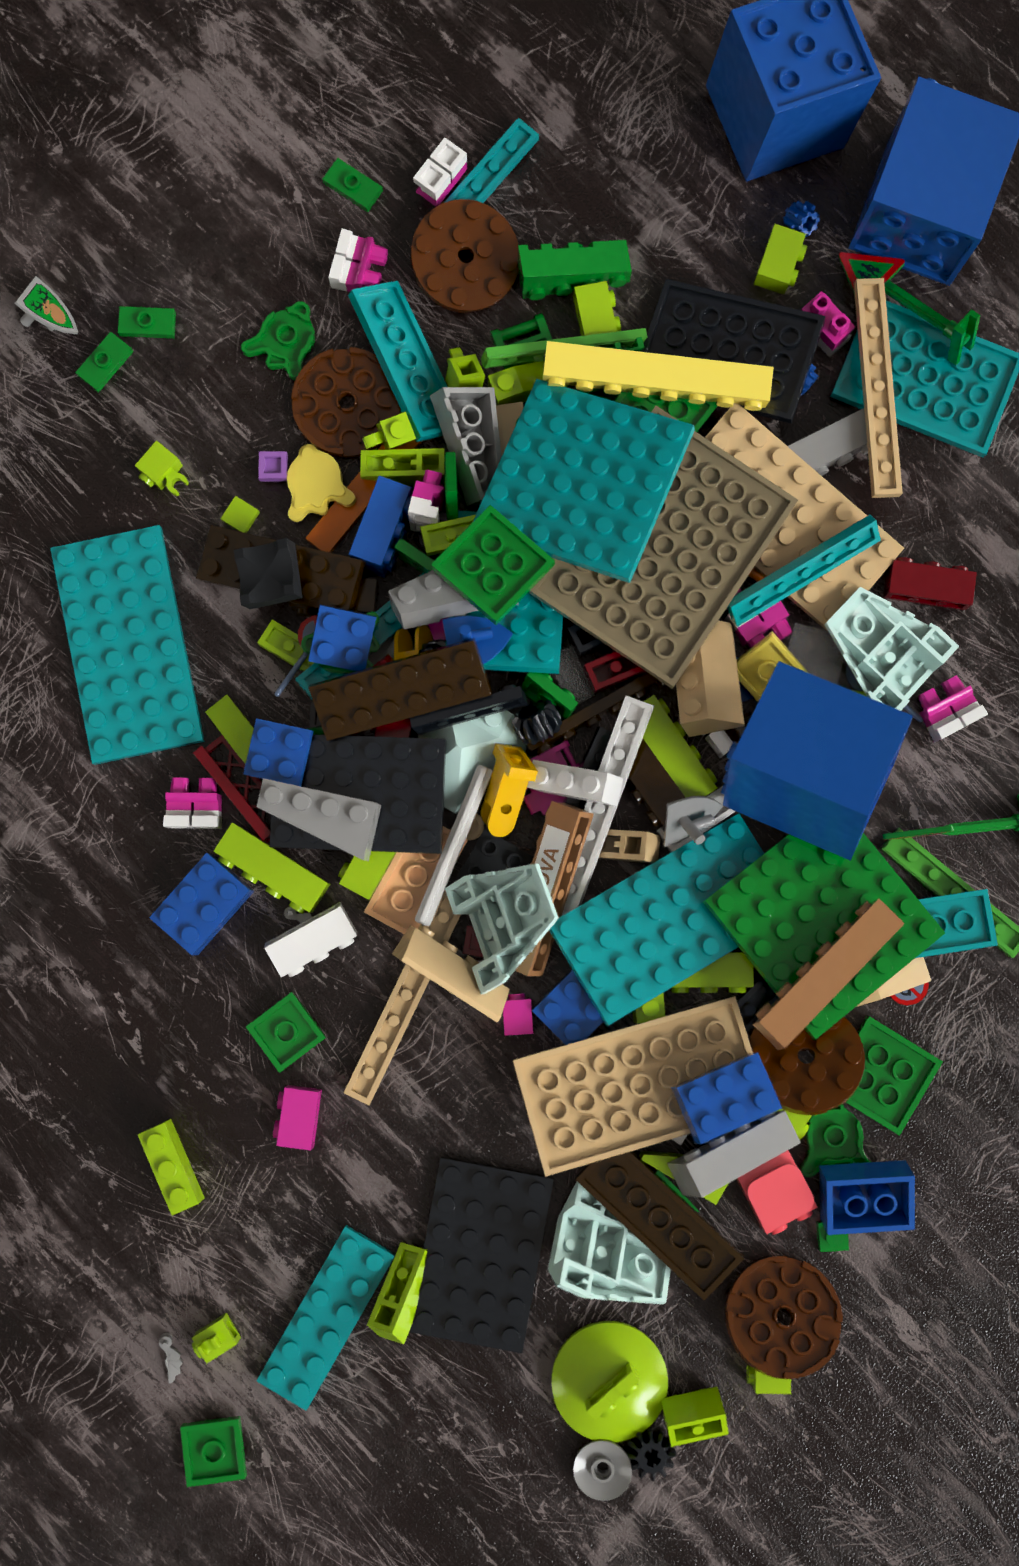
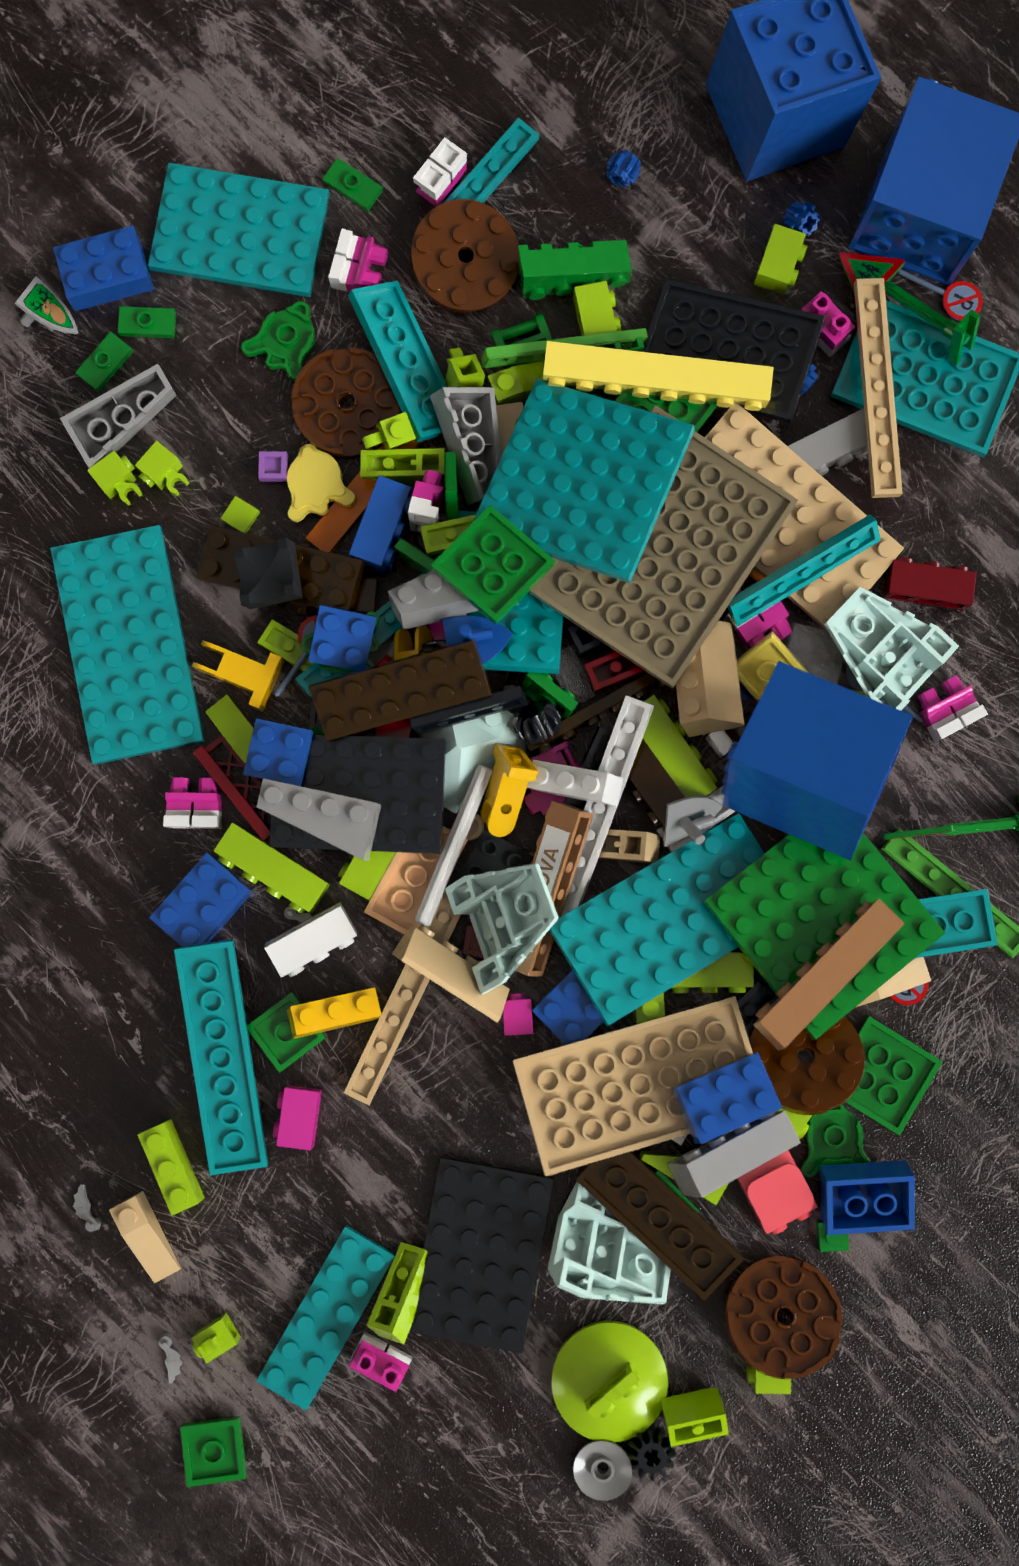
none -> blue brick [53,226,154,311]
none -> light grey wedge [60,364,177,469]
none -> light grey piece [73,1184,101,1232]
none -> lime brick [87,451,143,506]
none -> tan slope [109,1191,181,1283]
none -> teal plate [148,163,330,297]
none -> teal plate [174,939,268,1176]
none -> yellow piece [191,641,285,712]
none -> yellow brick [287,987,382,1039]
none -> dark pink hips [349,1331,413,1392]
none -> blue gear [606,149,641,188]
none -> piece [898,269,983,321]

